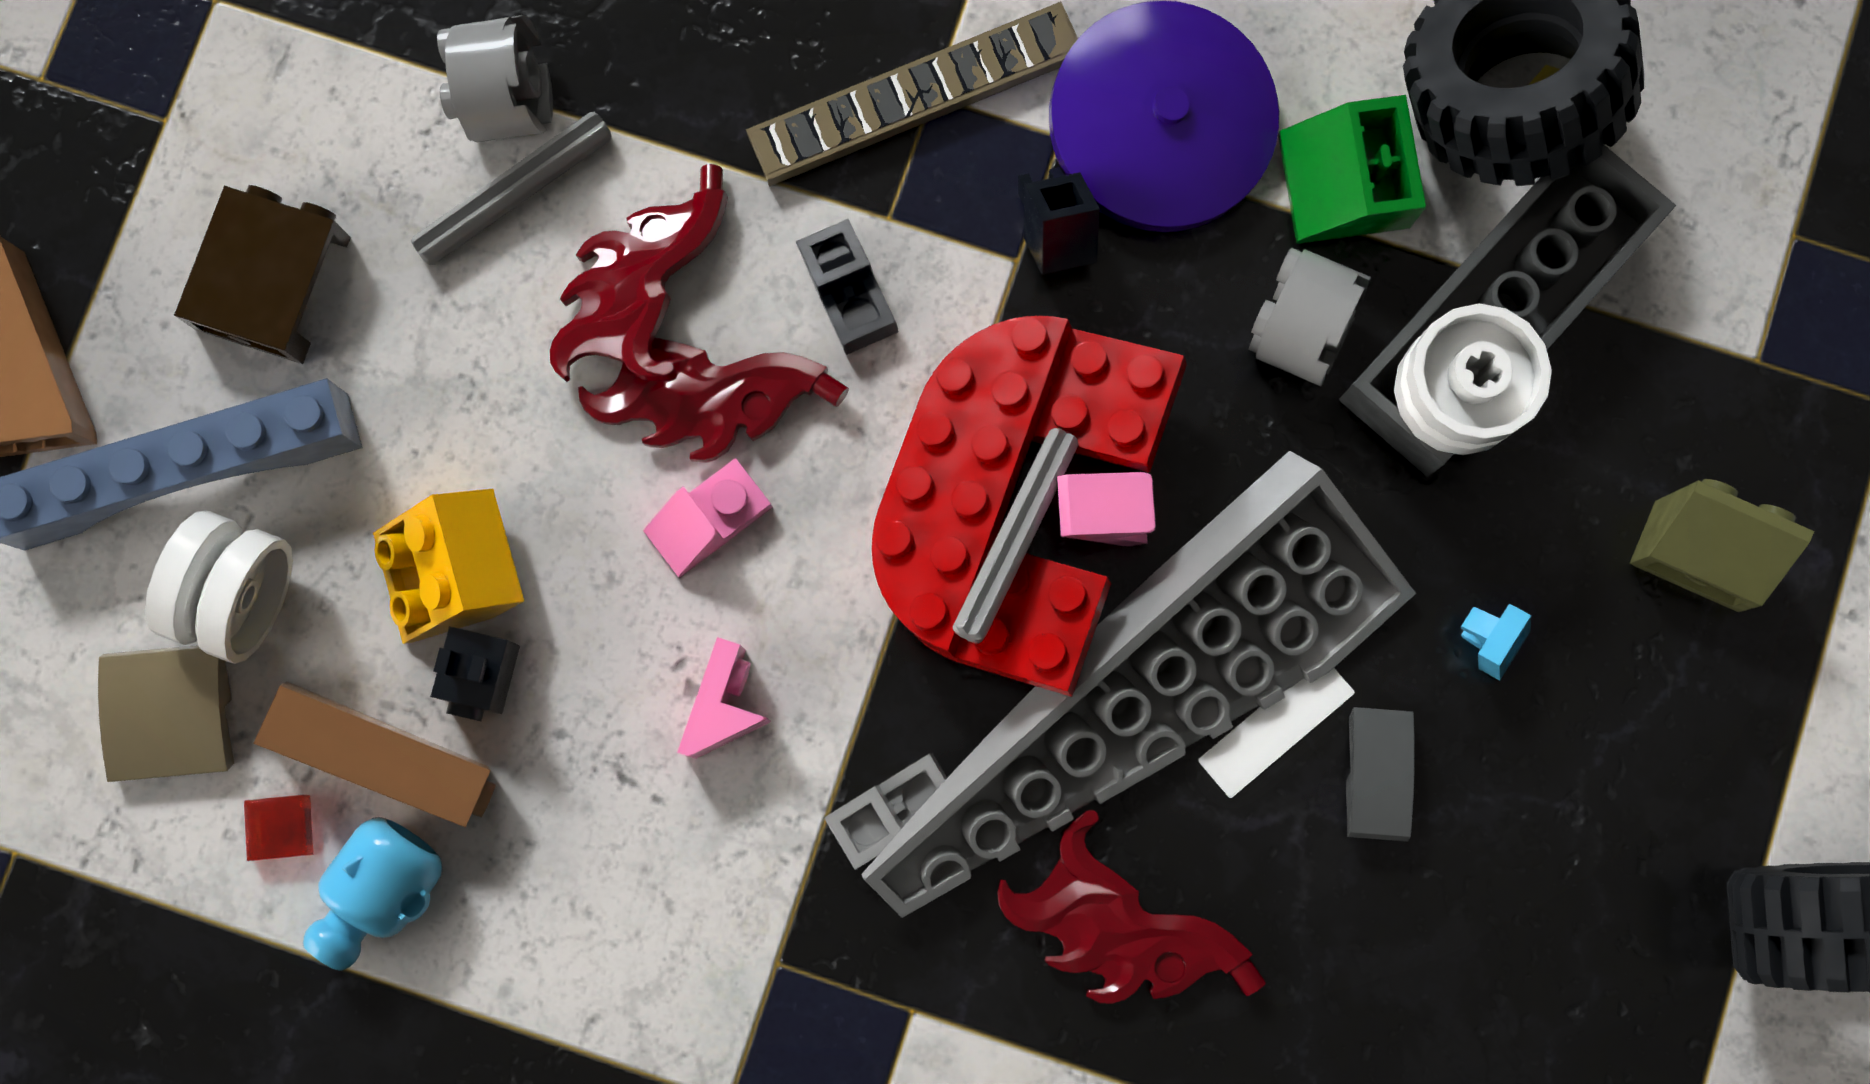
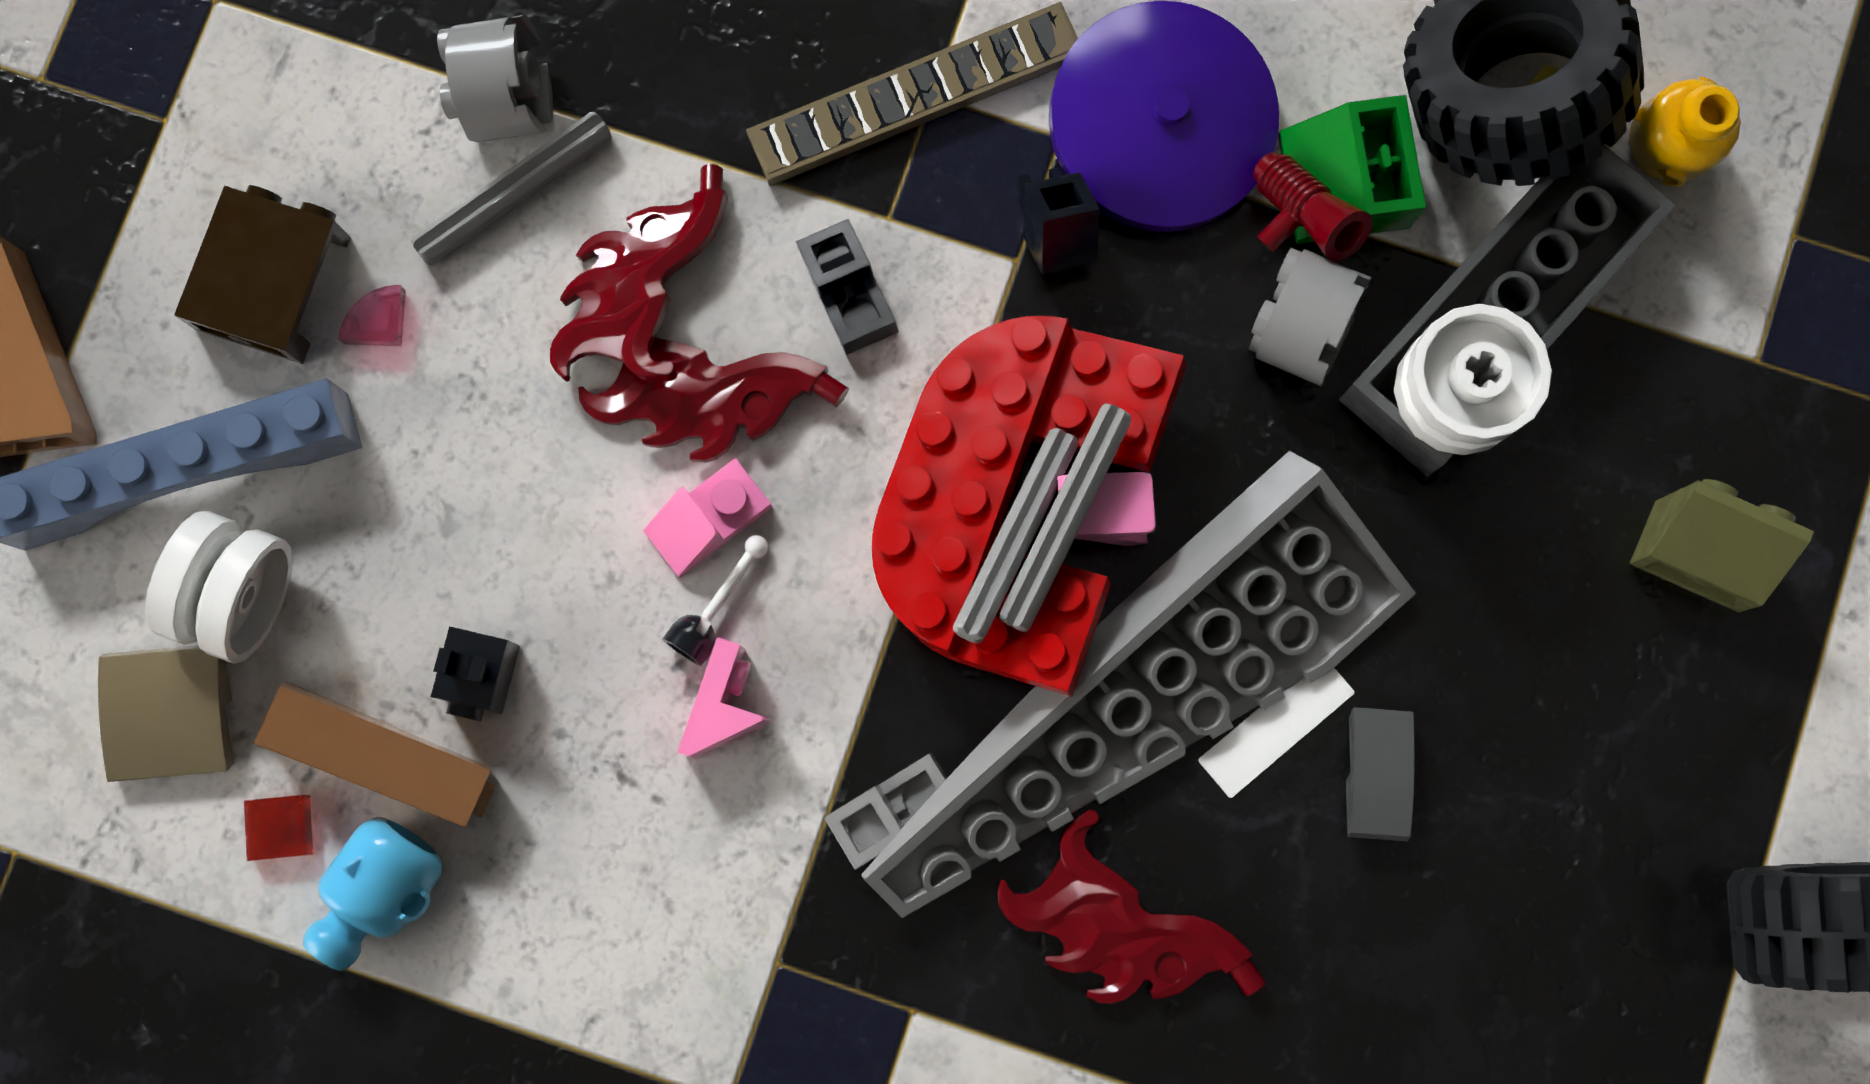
yellow slope [373,489,524,644] -> none
medium azure tile [1461,604,1531,681] -> none
none -> clear pink tile [338,285,406,346]
none -> hinge [662,535,768,666]
none -> light grey axle [1000,403,1131,632]
none -> dark red piece [1253,152,1372,262]
none -> yellow piece [1628,76,1741,187]

